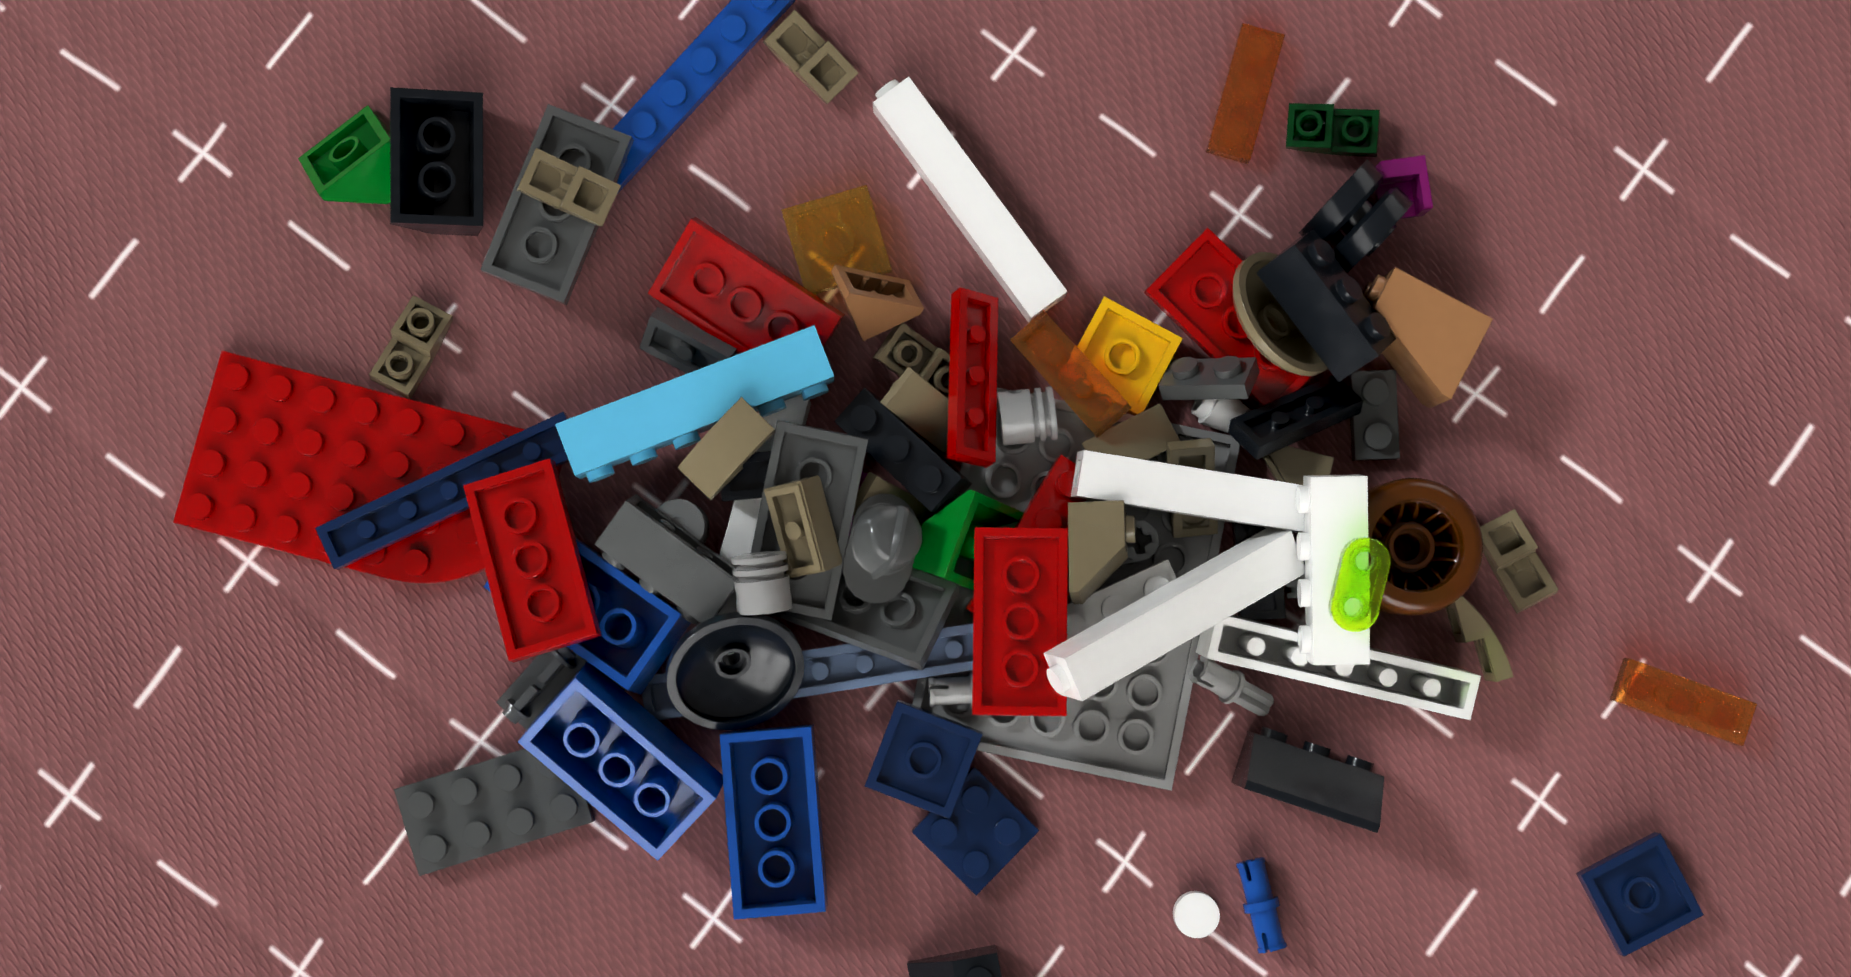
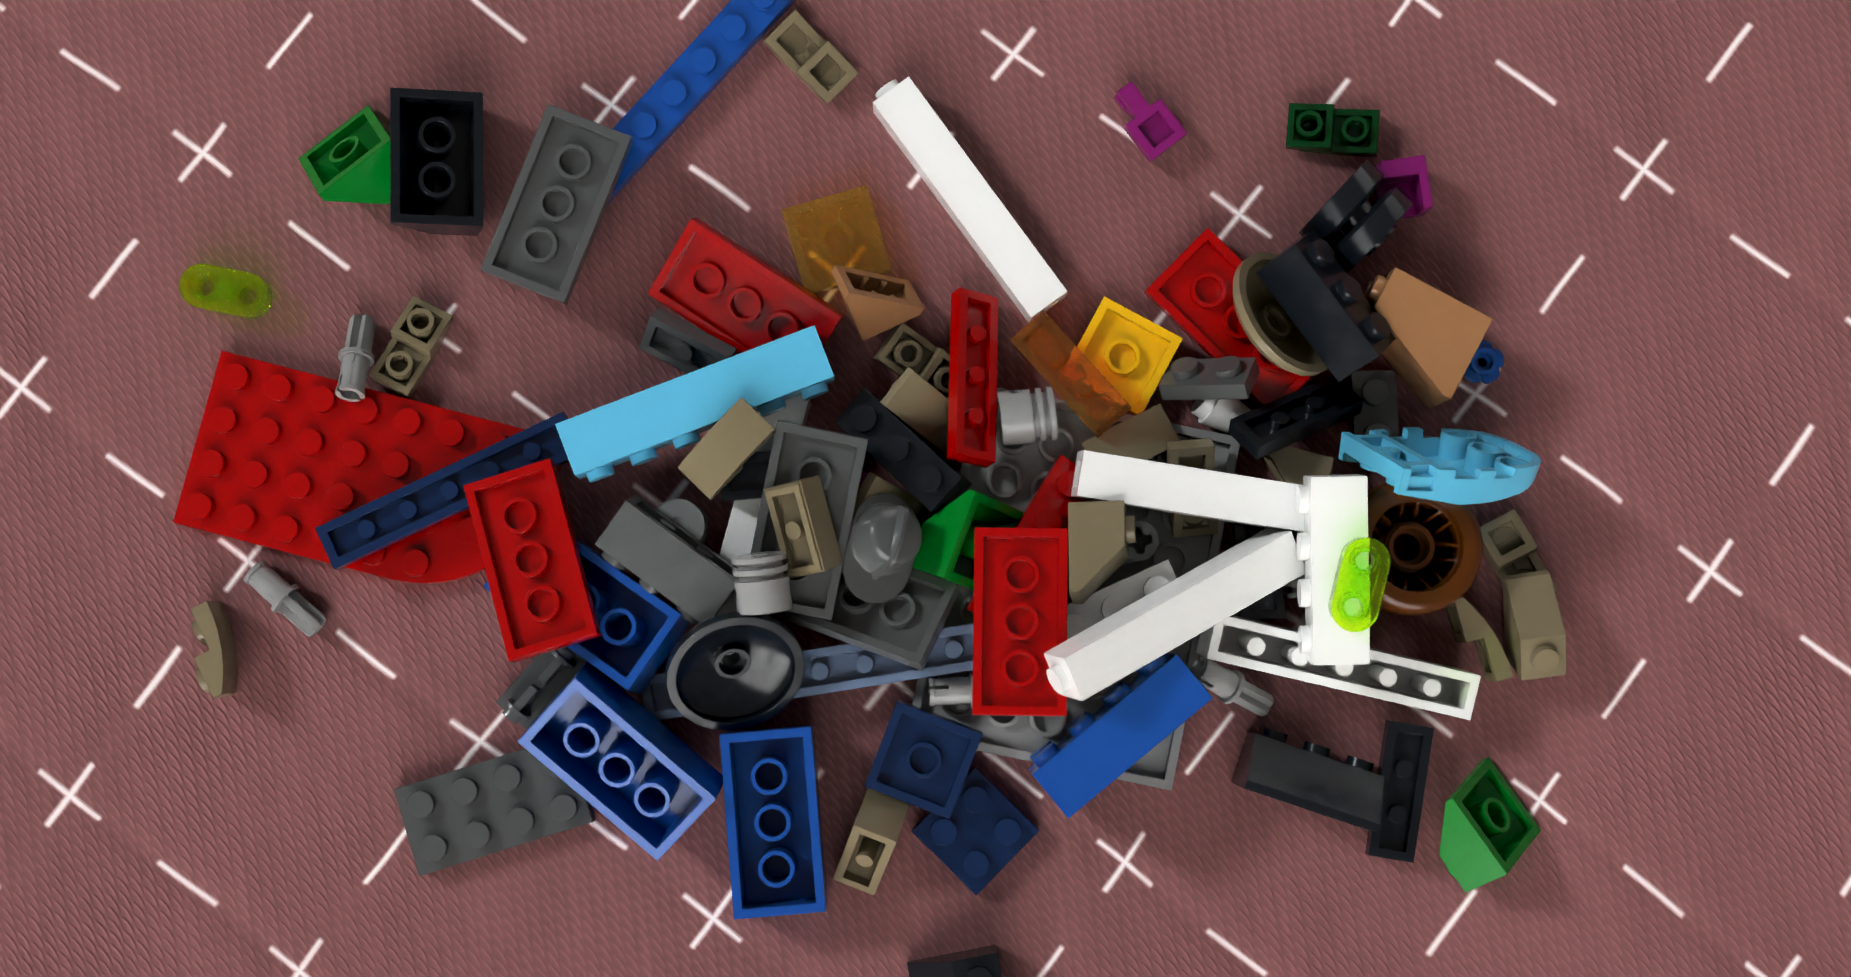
dark tan slope [516,148,621,227] -> none
white tile [1173,891,1220,938] -> none
clear orange plate [1206,23,1285,164] -> none
blue pin [1236,857,1287,953] -> none
dark blue plate [1576,832,1704,957] -> none
clear orange plate [1609,658,1757,746] -> none
none -> clear neon green plate [179,263,273,319]
none -> dark tan slope [190,601,237,698]
none -> light grey axle [243,560,327,637]
none -> light grey axle [335,314,376,402]
none -> dark tan slope [833,788,910,895]
none -> blue brick [1027,653,1213,819]
none -> magenta plate [1114,81,1187,163]
none -> medium azure slope [1338,427,1542,505]
none -> black plate [1365,720,1434,863]
none -> green slope [1439,757,1541,892]
none -> blue plate [1464,340,1504,384]
none -> dark tan slope [1503,570,1566,681]

